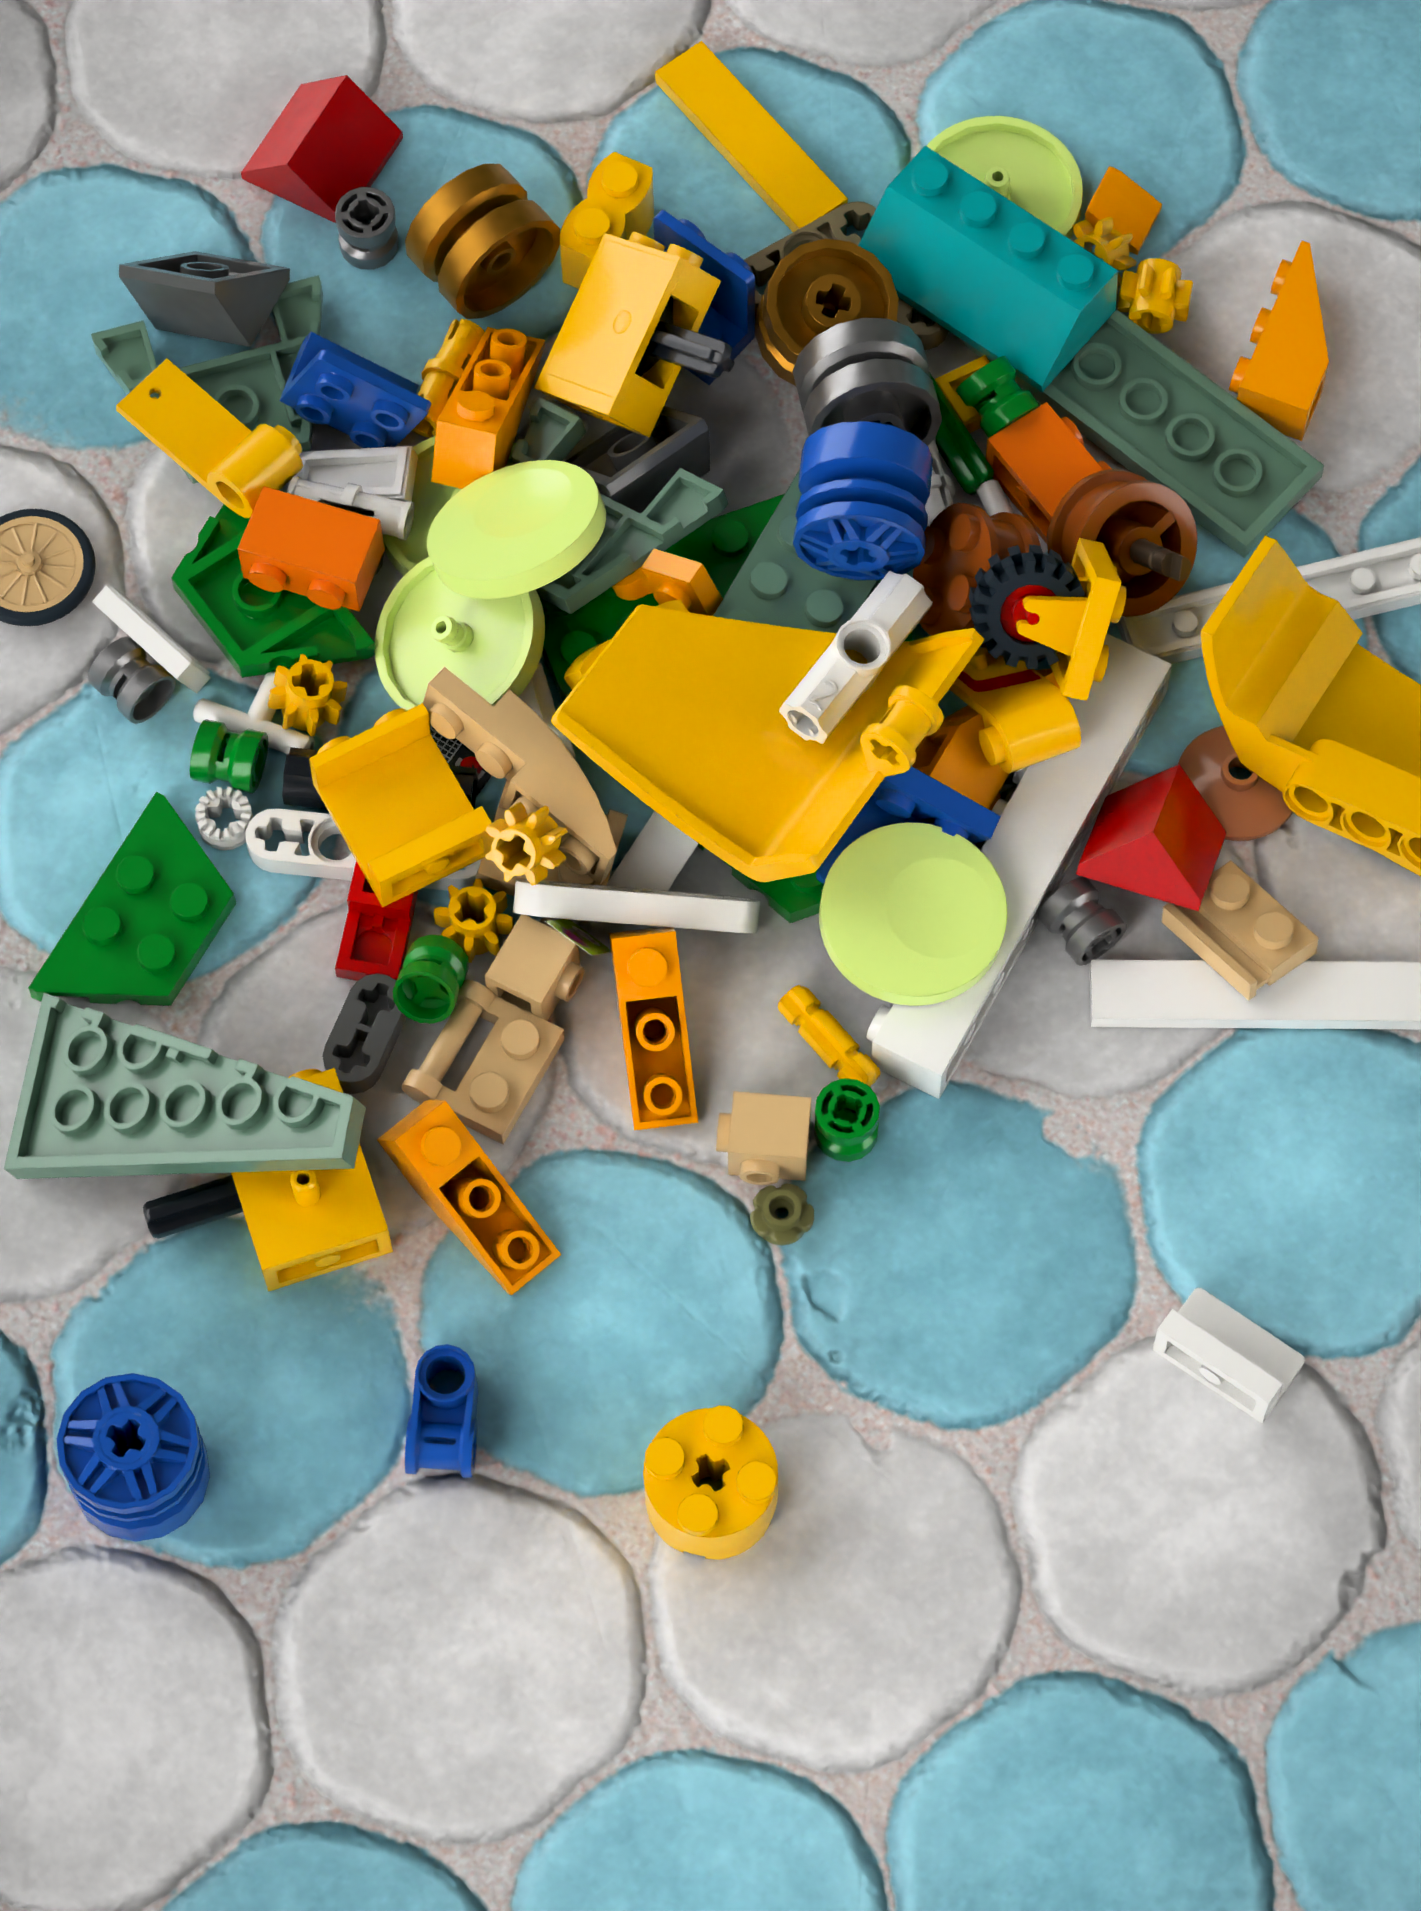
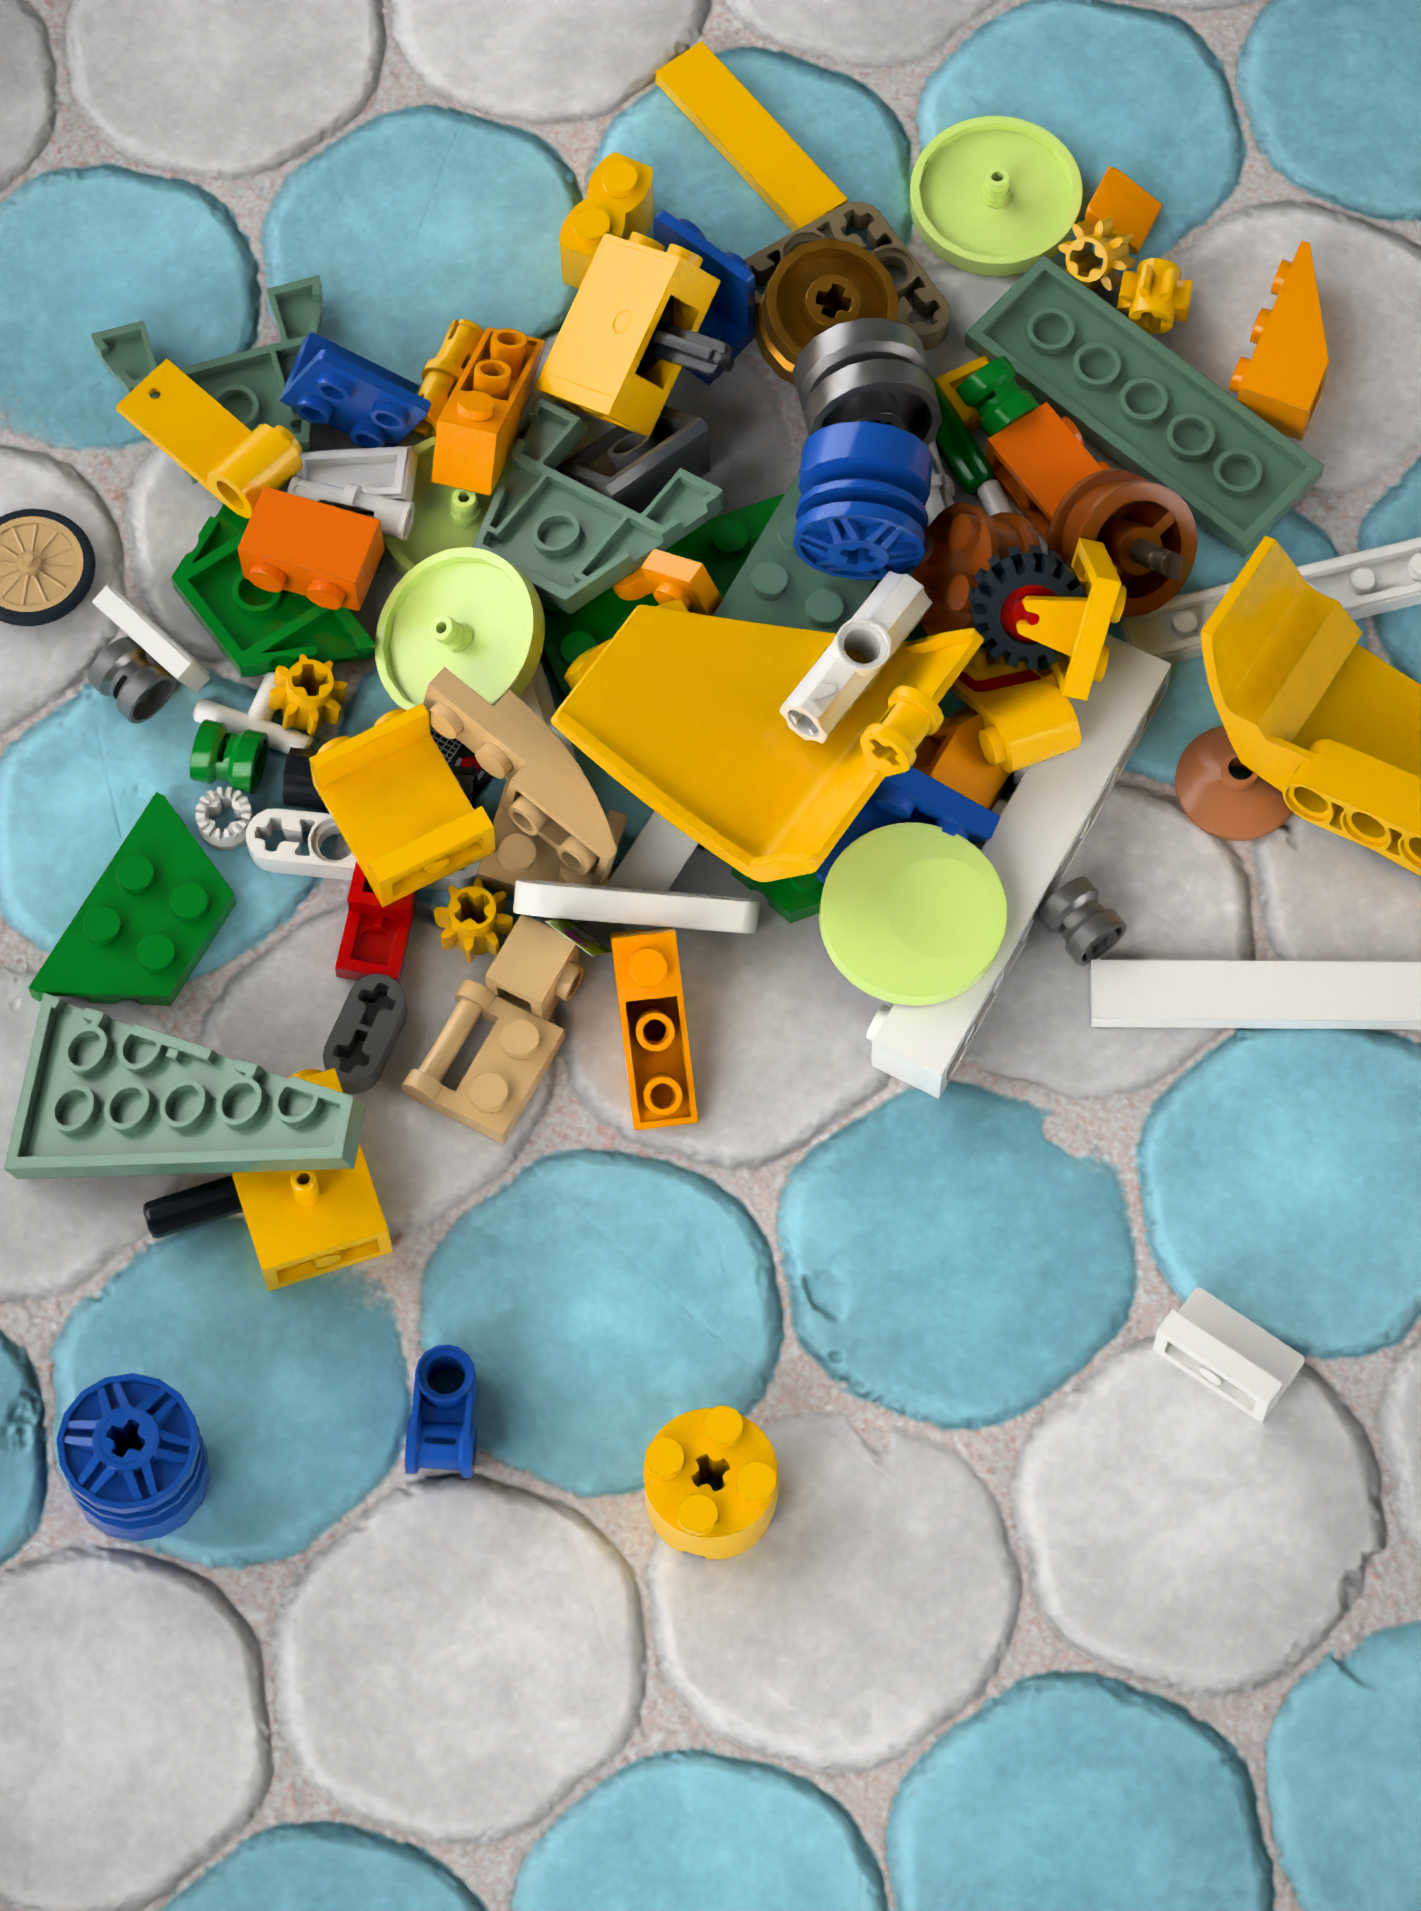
dark grey slope [119,251,290,347] -> none
red slope [241,75,403,223] -> none
flat silver wheel [335,187,399,269] -> none
light orange slope [377,1100,561,1295] -> none
green wheel [393,935,469,1024] -> none
pearl gold wheel [405,164,560,319] -> none
yellowish green piece [427,460,606,599] -> none
yellow gear [485,802,567,886] -> none
tan brick [716,1091,811,1185] -> none
olive plate [750,1183,814,1245] -> none
yellow axle [777,985,881,1087] -> none
green wheel [814,1078,880,1162] -> none
teal slope [858,146,1118,392] -> none
red slope [1076,764,1227,912] -> none
tan plate [1162,860,1319,1001] -> none

